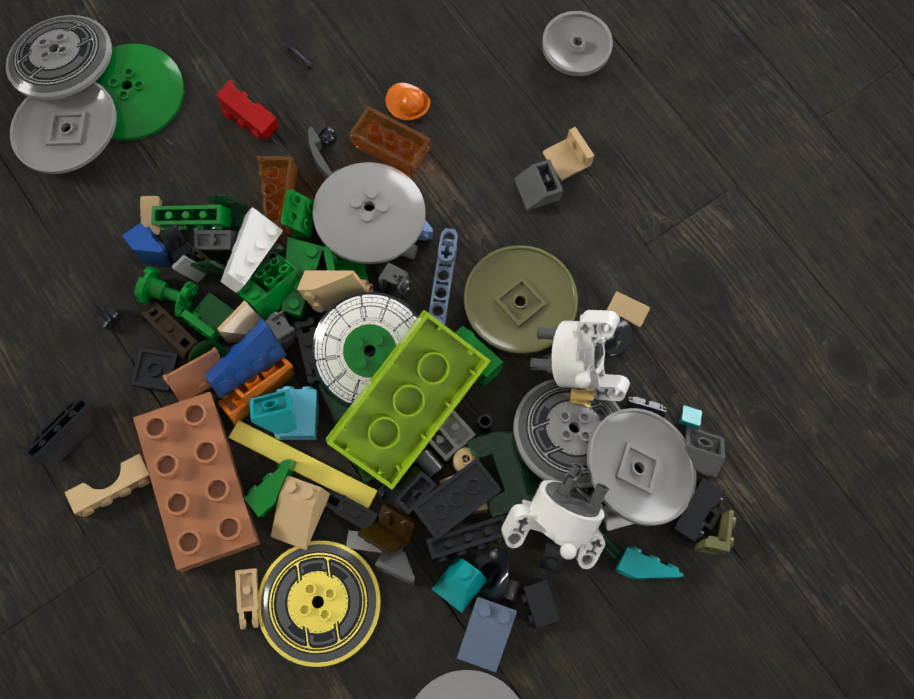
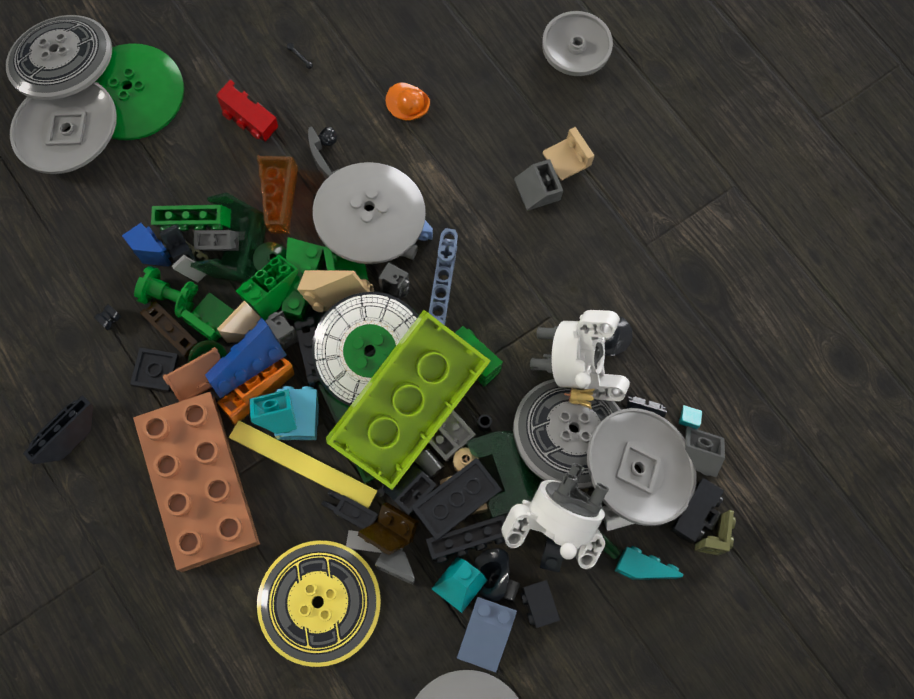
tan arch [64,454,151,517] -> none
tan slope [140,196,162,236] -> none
white wedge [221,207,283,293] -> none
tan hinge [235,568,259,629] -> none
green slope [244,459,297,518] -> none
tan slope [271,475,330,550] -> none
green bracket [281,189,314,240] -> none
clear orange brick [349,106,431,177] -> none
olive dish [464,245,578,354] -> none
tan slope [607,292,650,327] -> none

